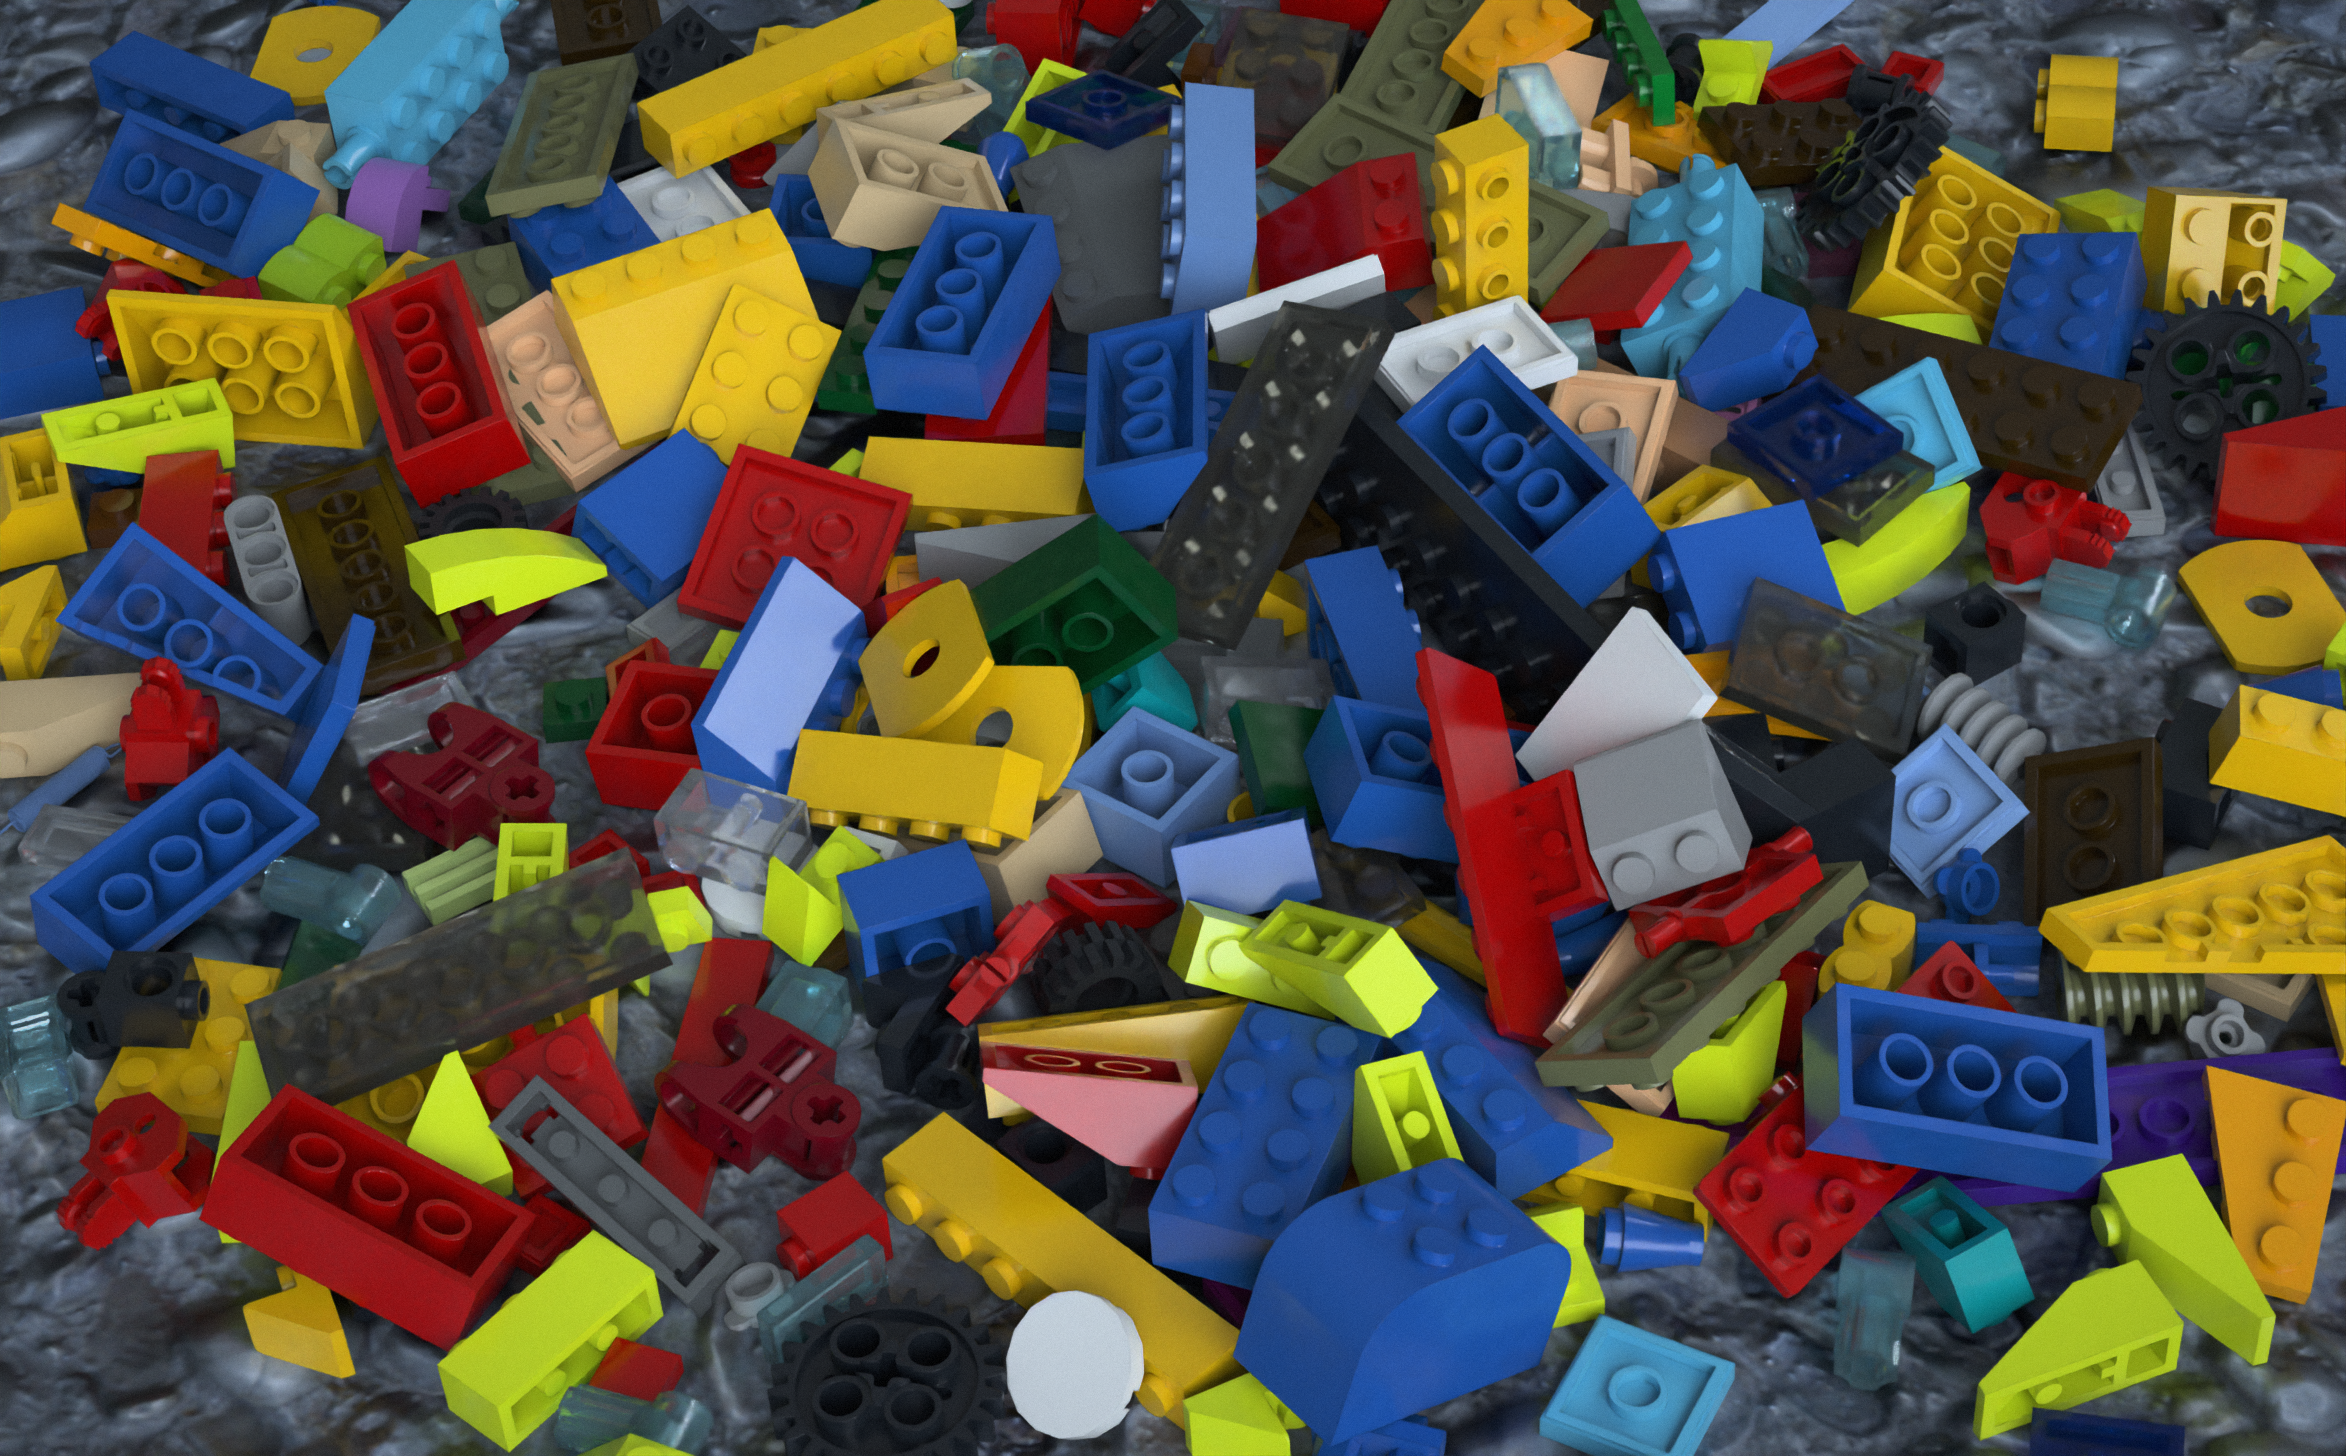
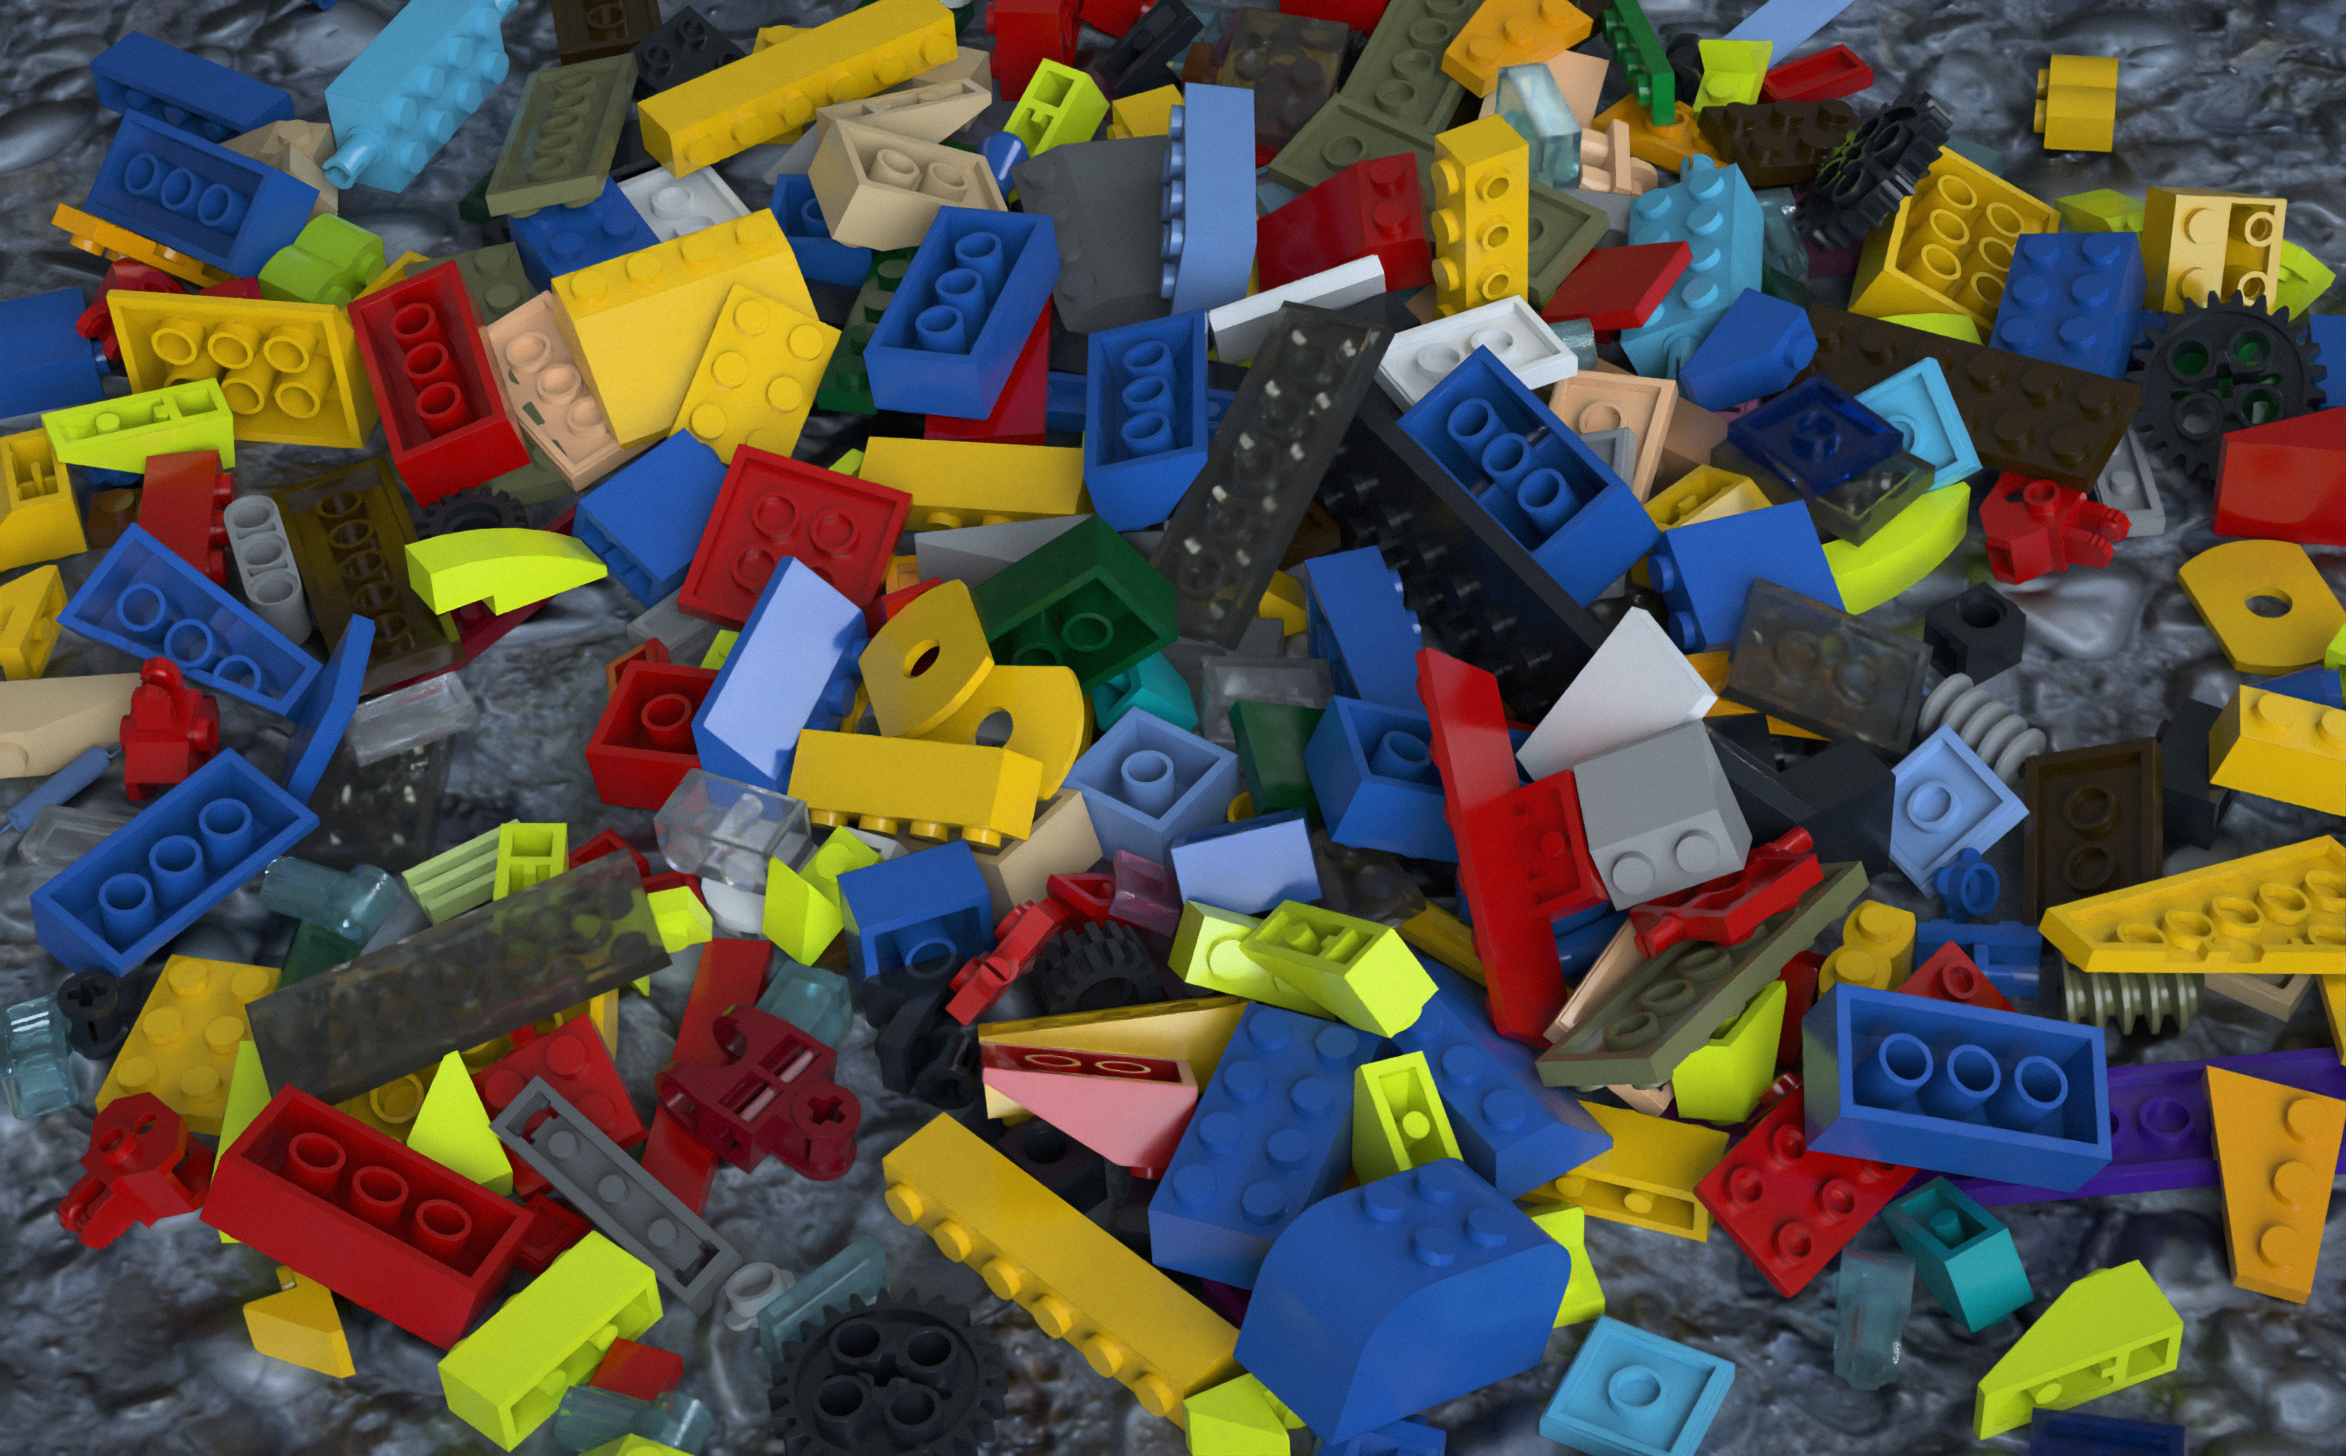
black brick [96,951,210,1049] -> none
yellow piece [250,6,381,106] -> none
medium lavender brick [344,157,451,253] -> none
dark red piece [368,702,556,852] -> none
dark green plate [543,677,609,744] -> none
red bush [728,140,777,189] -> none
red brick [776,1170,894,1300] -> none
clear light blue piece [952,43,1032,139] -> none
white tile [1006,1290,1144,1440] -> none
clear blue tile [1025,69,1182,151] -> none
blue cone [1595,1201,1704,1273] -> none
black bush [1846,63,1915,112] -> none
red tile [1879,51,1945,96] -> none
clear light blue piece [2040,558,2177,650] -> none
neon yellow slope [2091,1153,2276,1366] -> none
light grey plate [2184,998,2265,1060] -> none
none -> clear pink tile [1108,850,1180,937]

